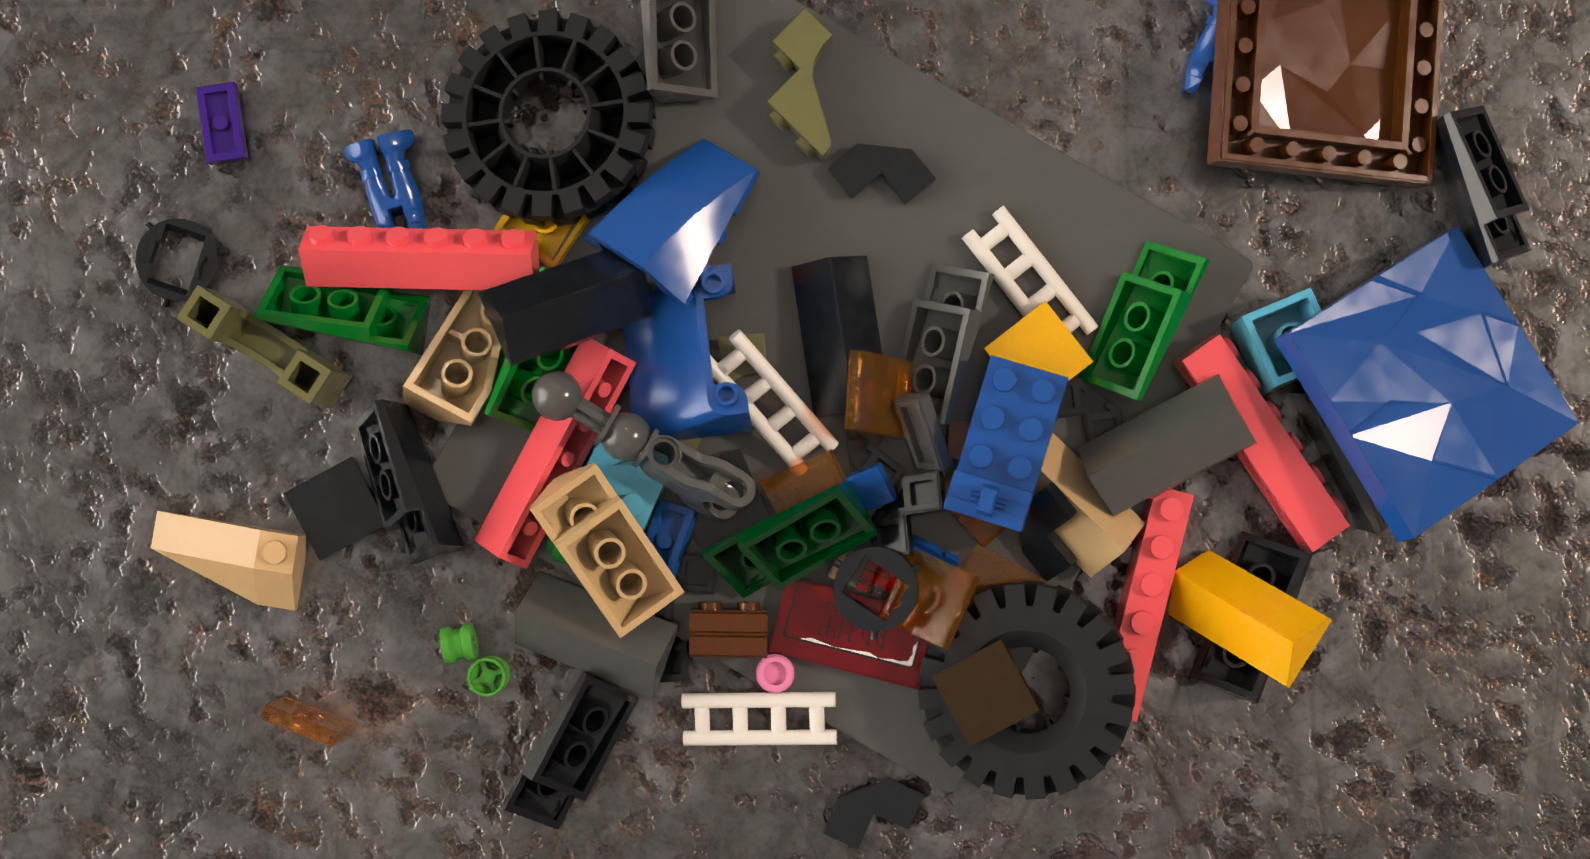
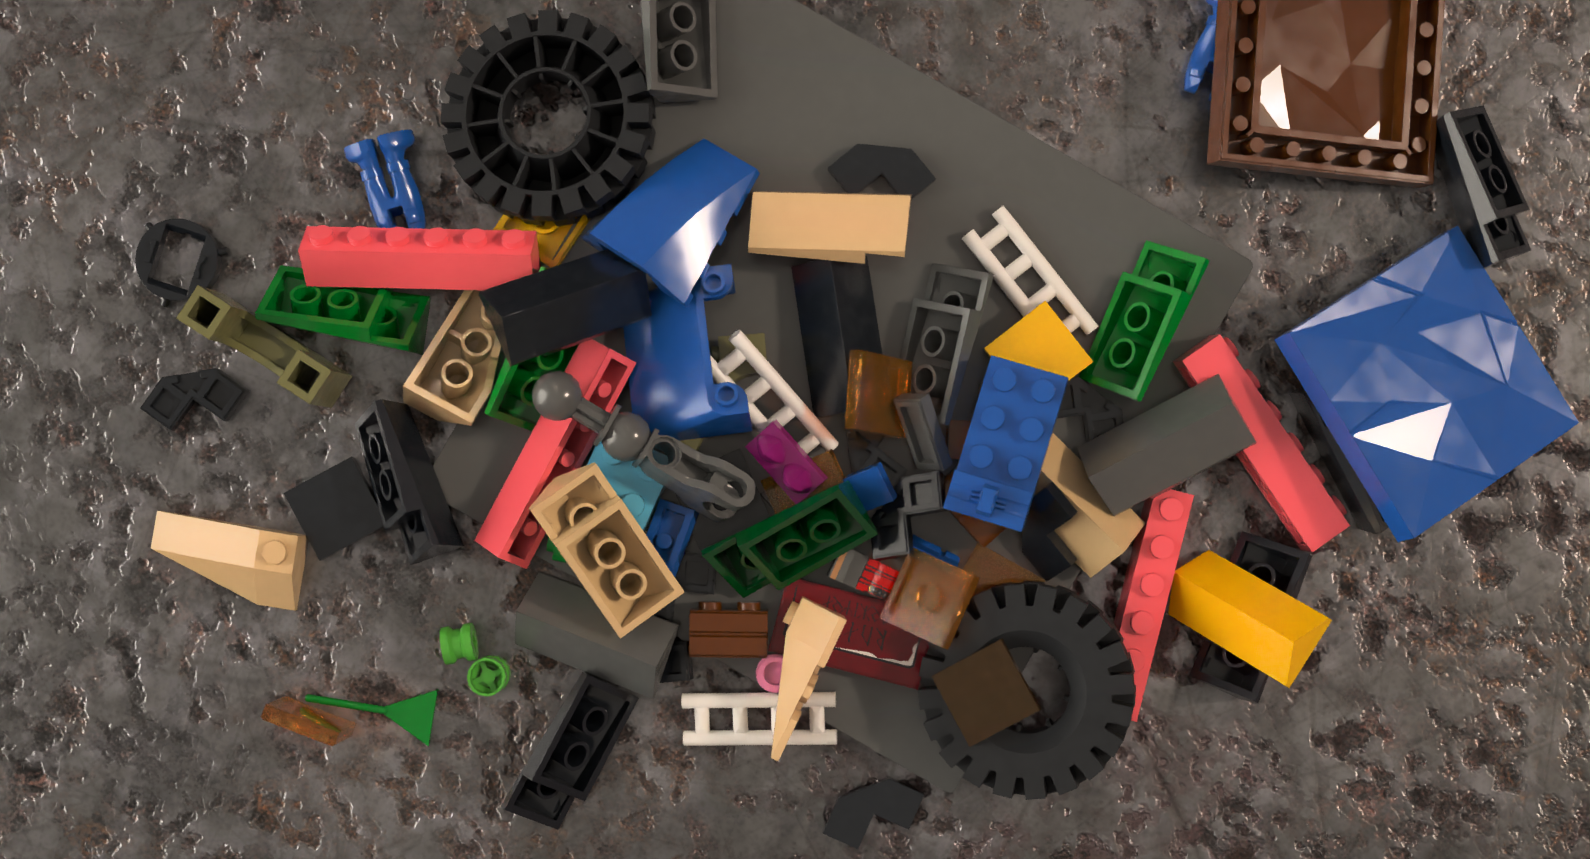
dark purple plate [195,82,248,165] -> none
olive arch [767,9,833,161] -> none
black piece [832,546,922,640] -> none
medium azure brick [1229,288,1321,395] -> none
none -> black tile [140,368,250,431]
none -> green piece [305,690,438,746]
none -> magenta tile [745,419,828,504]
none -> tan slope [748,191,912,264]
none -> tan wedge [771,596,847,761]

